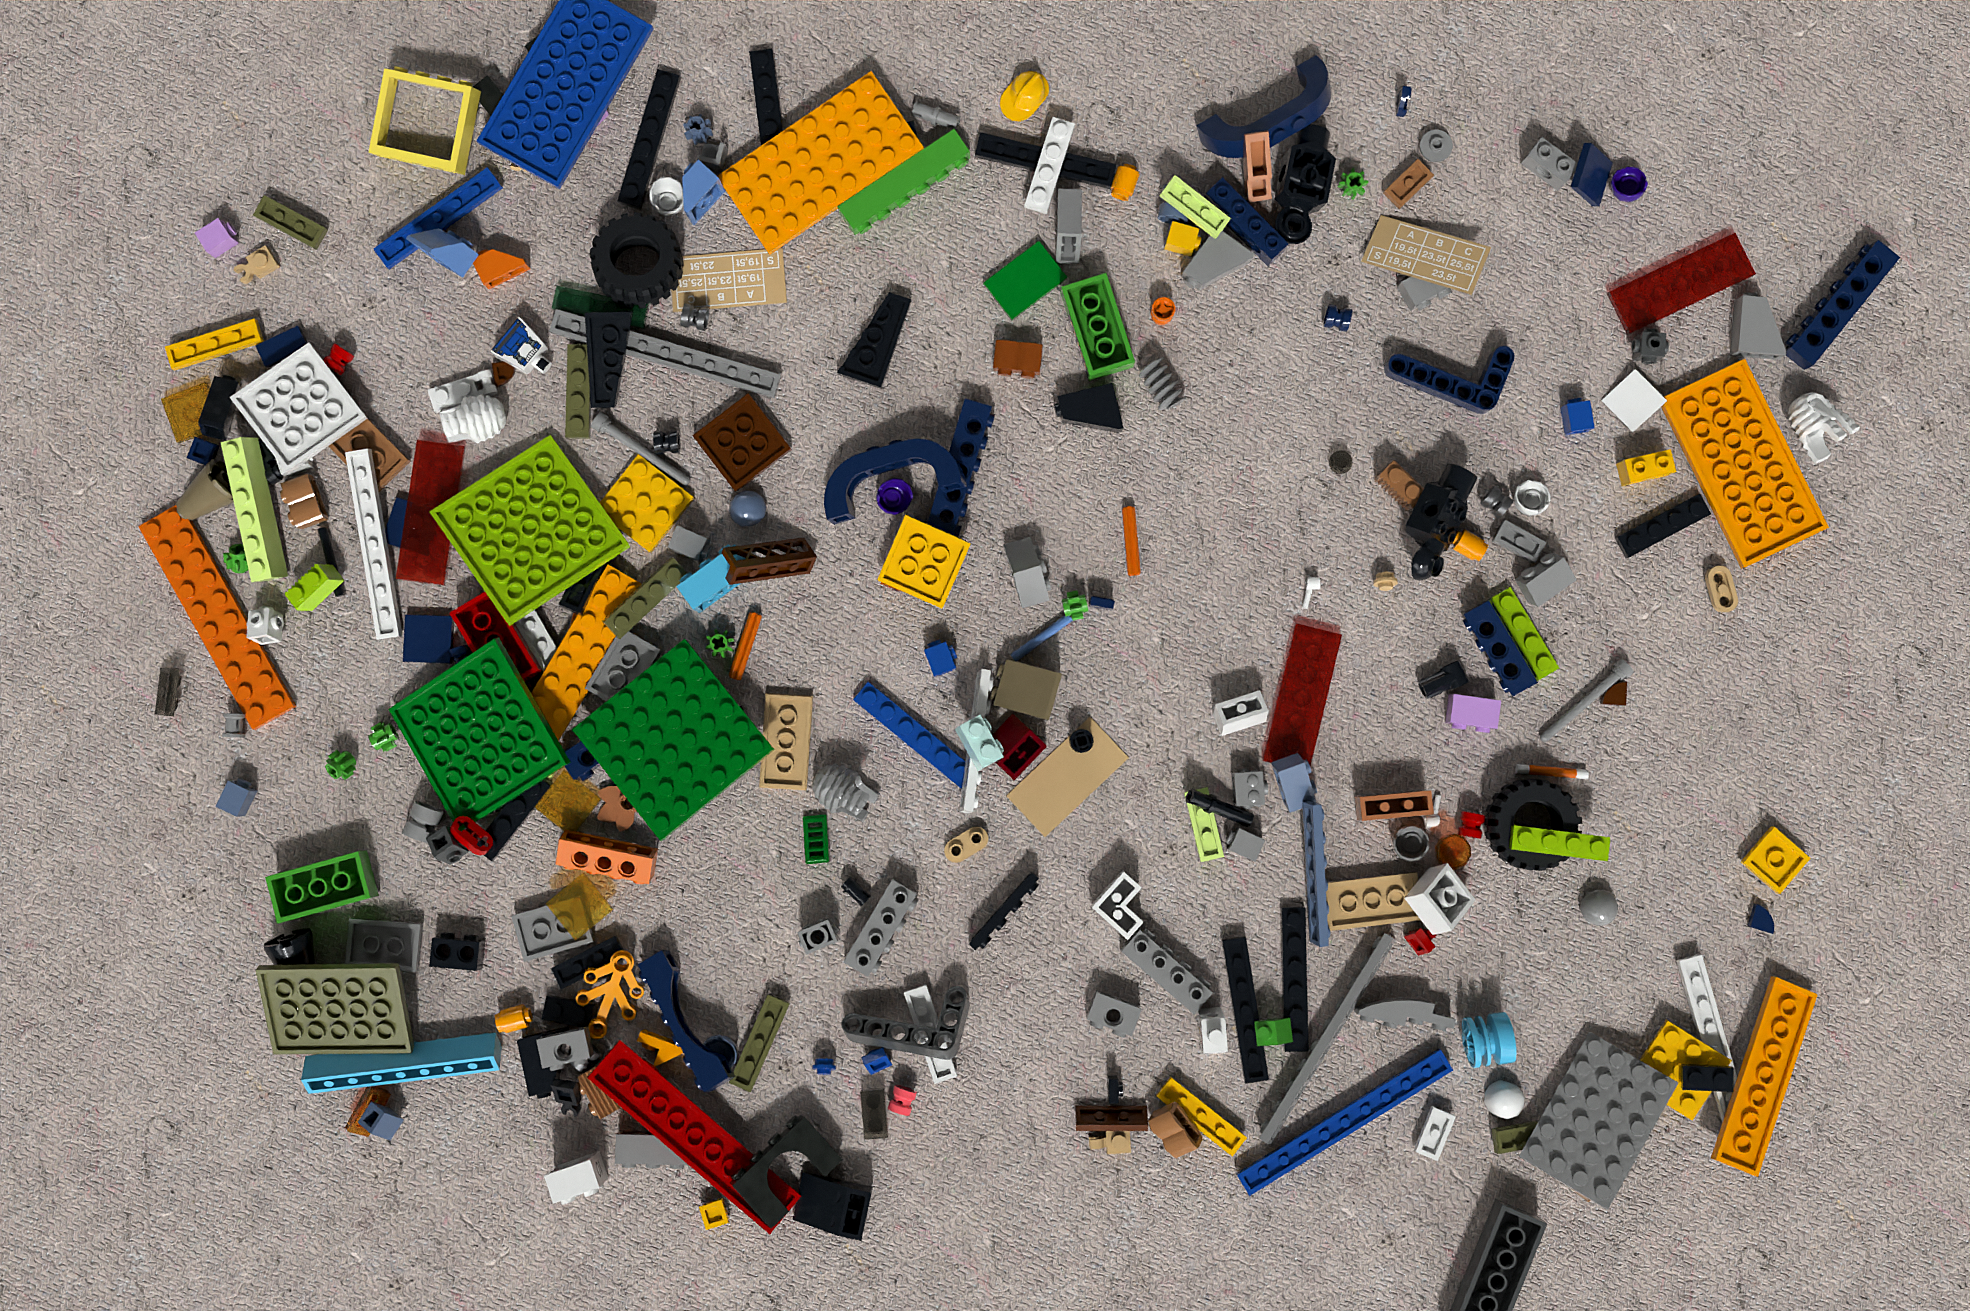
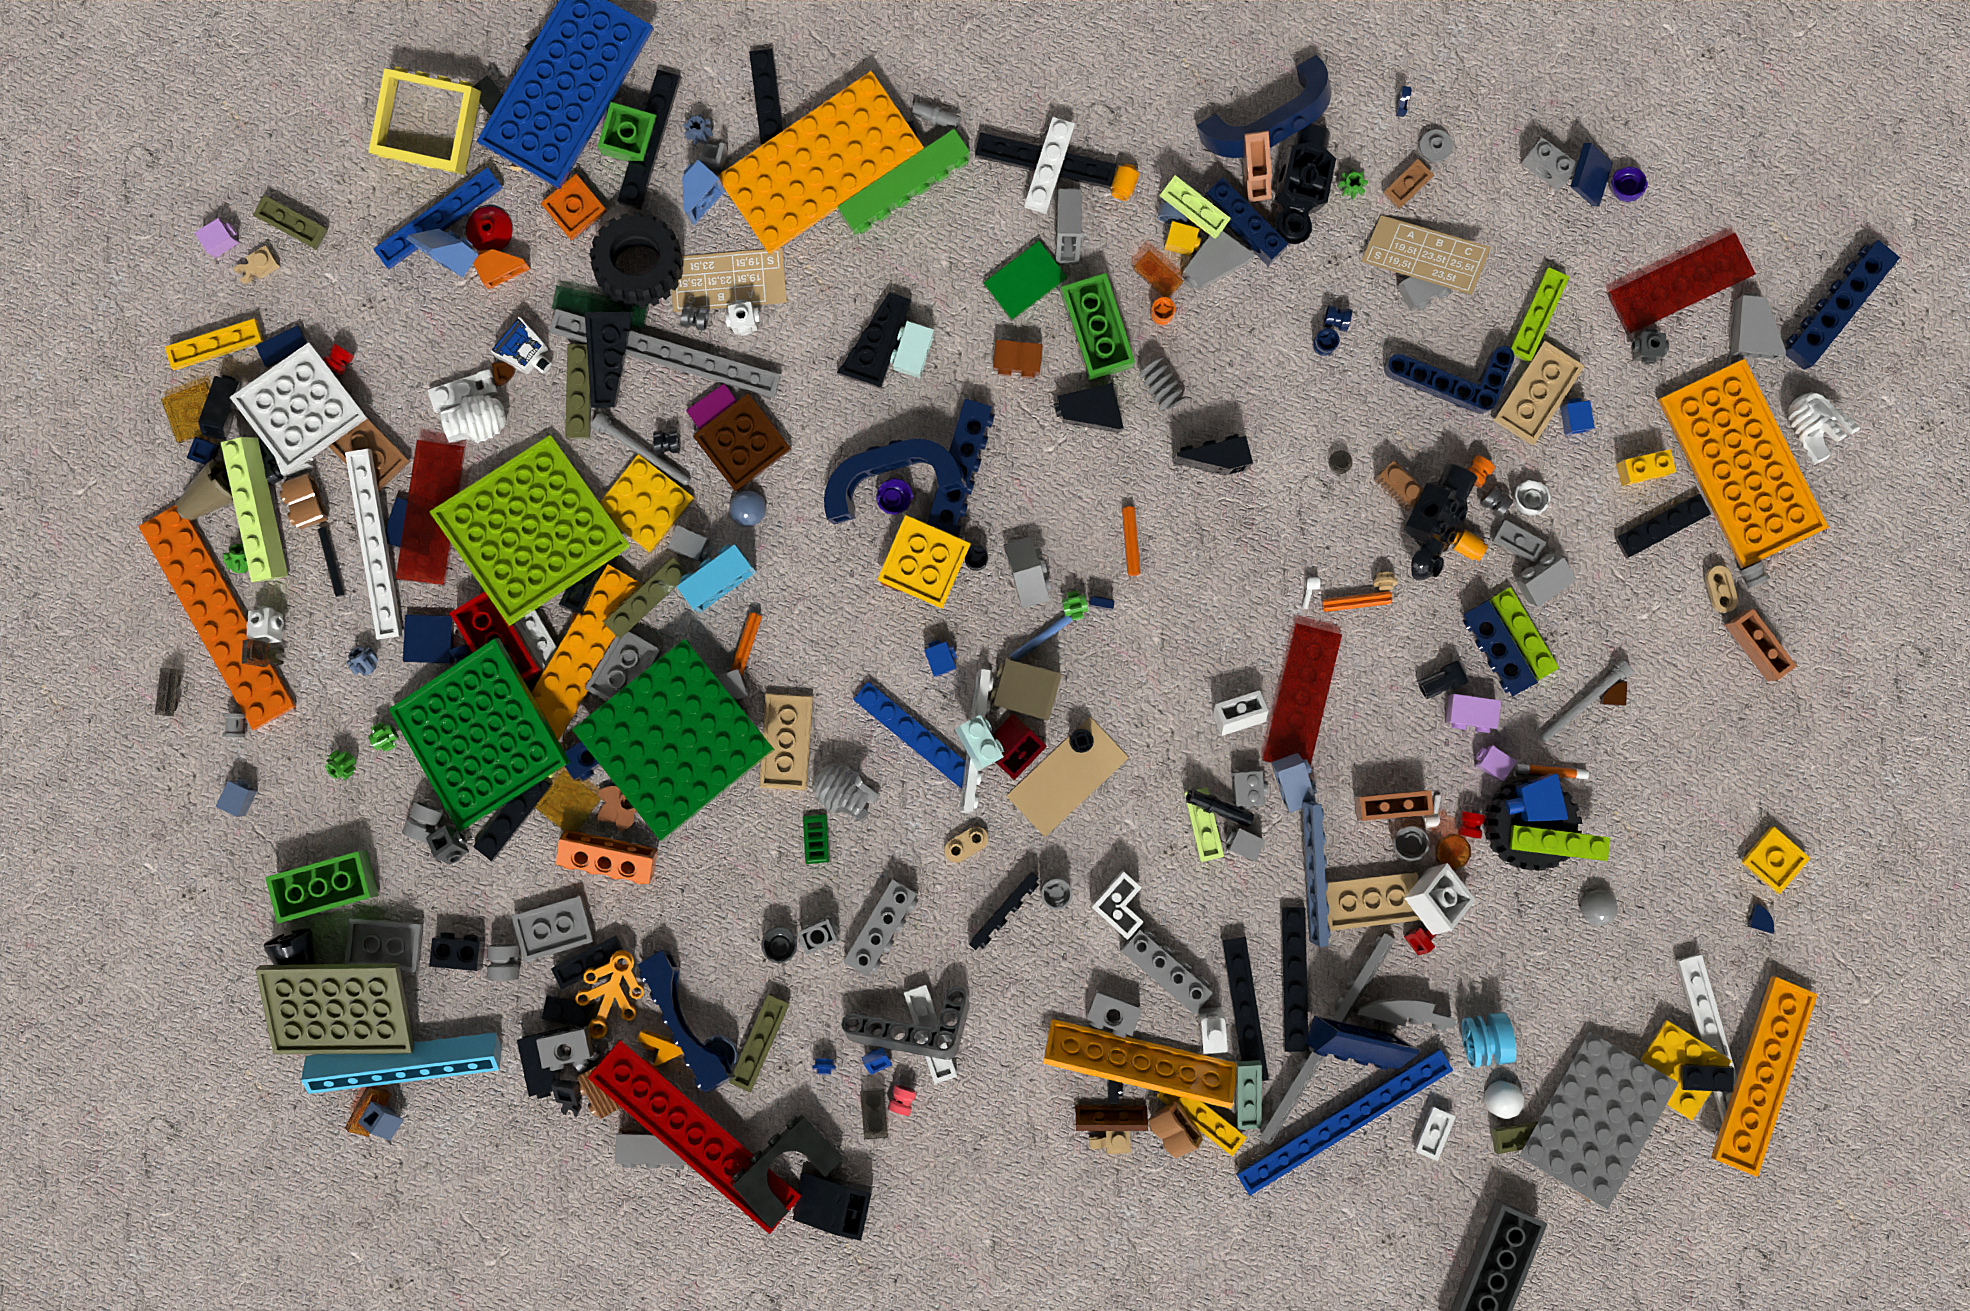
lime brick [285,564,344,611] -> none
red beam [450,816,493,856] -> none
light orange brick [495,1004,533,1033] -> none
white brick [544,1151,608,1205] -> none
clear yellow tile [545,873,614,941] -> none
white hair [649,177,683,216] -> none
yellow plate [699,1198,730,1230] -> none
bright green gear [705,629,735,658] -> none
reddish brown fence [722,537,817,585] -> none
black pin [841,876,871,907] -> none
yellow piece [1000,71,1049,122] -> none
bright green brick [1255,1018,1293,1046] -> none
white sticker [1601,369,1667,432] -> none
none -> clear smoke plate [242,639,284,667]
none -> sand blue gear [346,647,378,676]
none -> red dish [466,207,513,251]
none -> light grey wheel [487,944,519,981]
none -> orange plate [540,174,608,241]
none -> bright green slope [597,102,657,161]
none -> magenta tile [686,384,737,430]
none -> light grey panel [717,669,750,701]
none -> white brick [725,300,760,336]
none -> dark grey hair [761,926,797,964]
none -> light aqua brick [890,321,935,379]
none -> black wheel [965,545,988,571]
none -> light grey wheel [1040,877,1072,910]
none -> light orange plate [1043,1019,1236,1109]
none -> clear orange plate [1133,250,1184,298]
none -> black slope [1172,434,1253,476]
none -> sand green plate [1236,1060,1262,1130]
none -> dark blue slope [1306,1016,1419,1070]
none -> dark blue wheel [1312,328,1340,356]
none -> orange axle [1322,591,1392,612]
none -> orange wheel [1466,455,1496,488]
none -> lavender brick [1475,745,1517,781]
none -> tan plate [1493,341,1585,446]
none -> blue torso [1505,774,1568,821]
none -> lime plate [1510,267,1570,363]
none -> nougat brick [1724,609,1797,681]
none -> light grey wheel [1739,561,1770,588]

